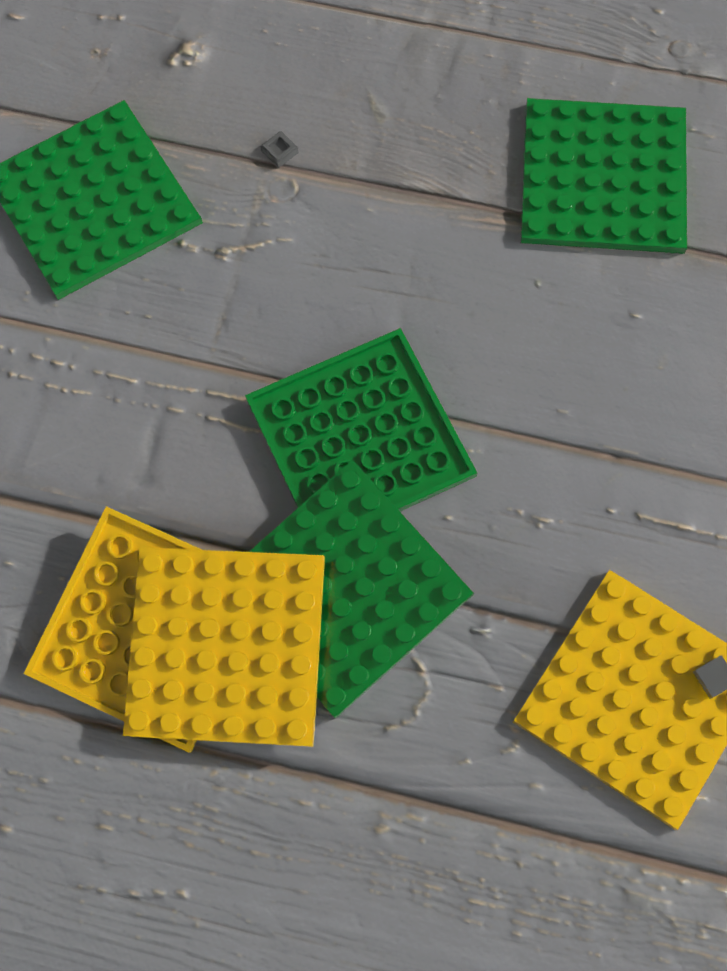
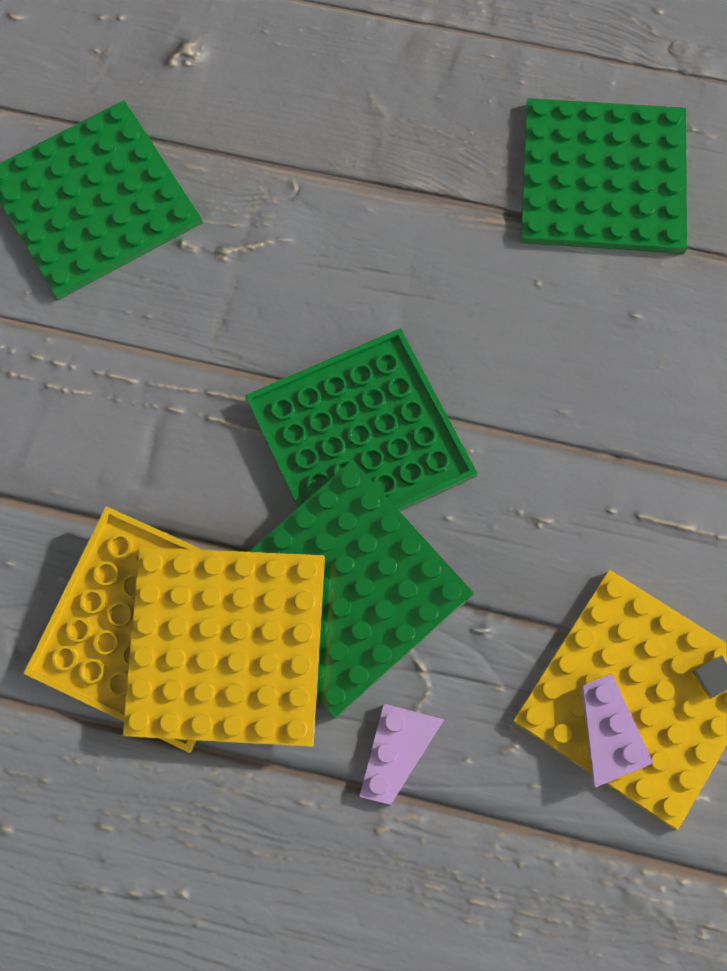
dark grey tile [261,131,299,168] -> none
none -> lavender wing [360,704,444,806]
none -> lavender wing [581,674,653,789]

